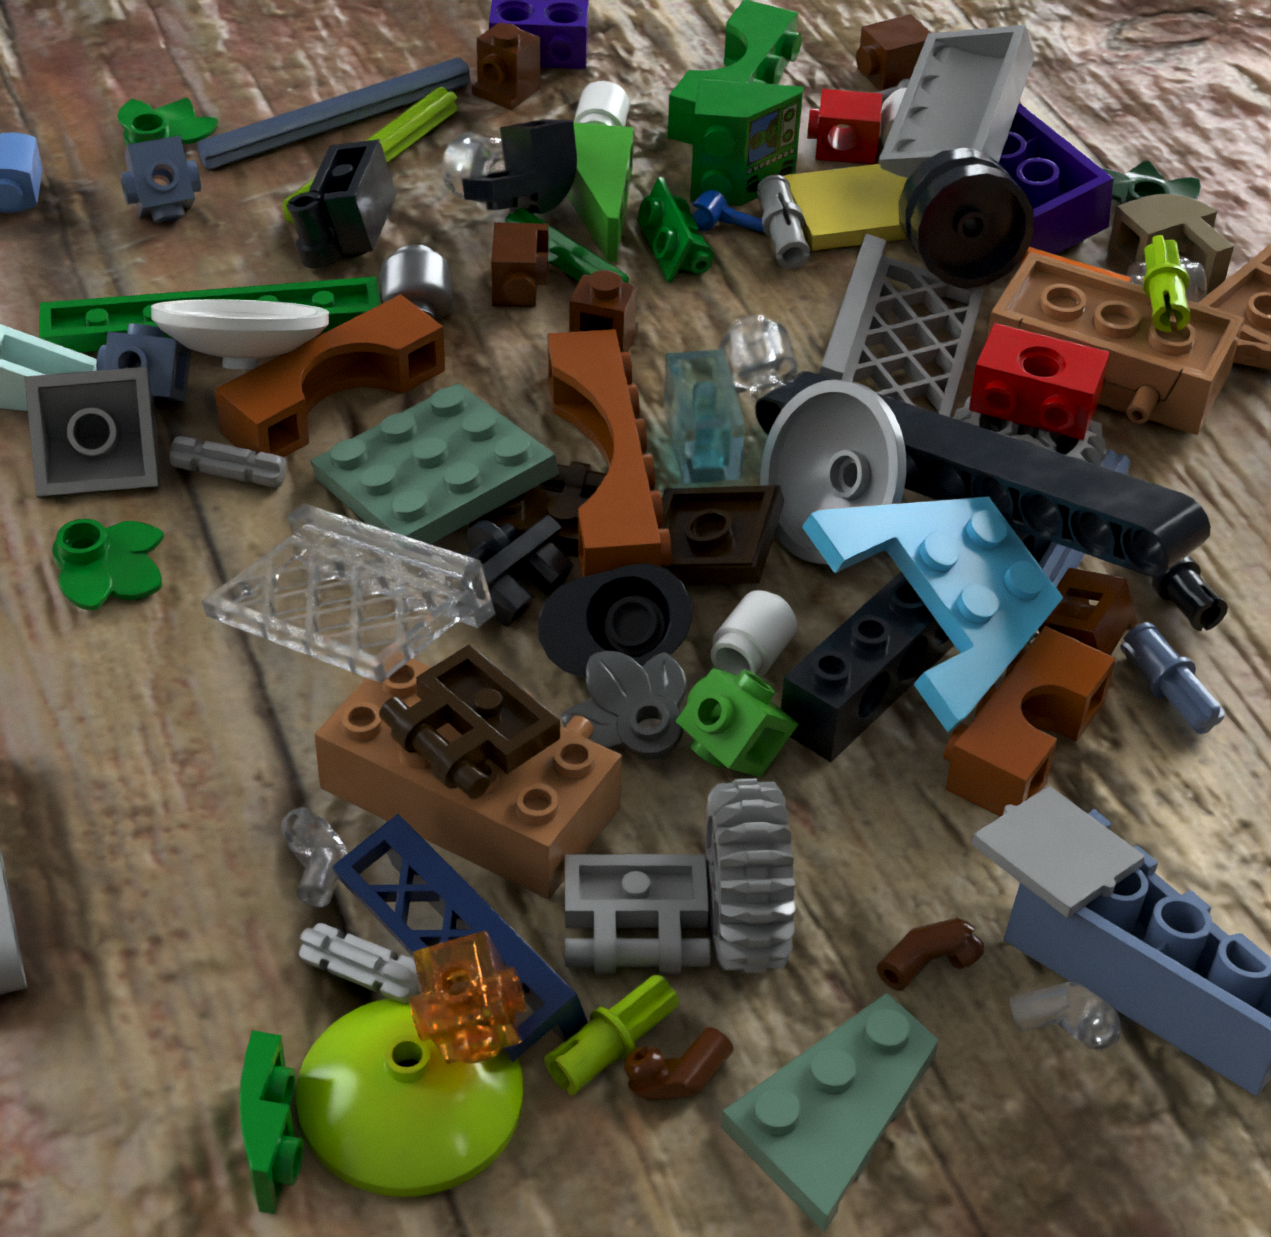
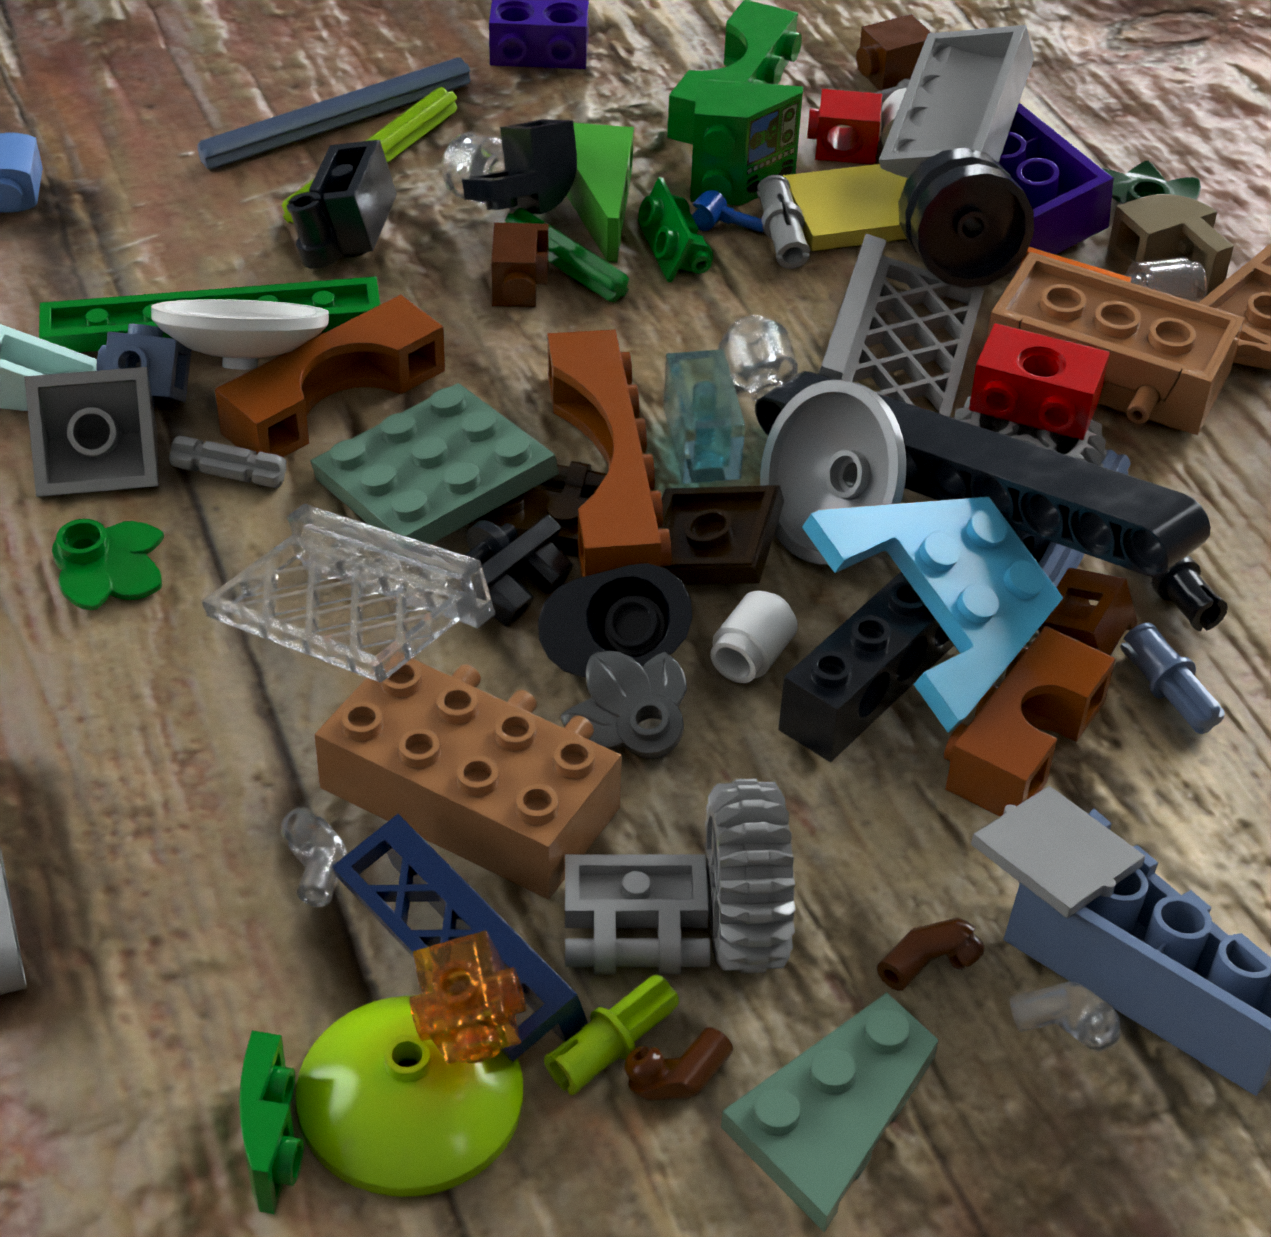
green plate [117,98,218,147] -> none
sand blue brick [120,136,201,223] -> none
light grey axle [299,923,428,1004] -> none
flat silver head [379,244,453,322] -> none
dark brown plate [379,644,560,799] -> none
reddish brown brick [472,21,540,110] -> none
reddish brown brick [569,270,638,352] -> none
white brick [574,81,630,127] -> none
bright green brick [675,667,799,777] -> none
lime axle [1143,235,1190,332] -> none

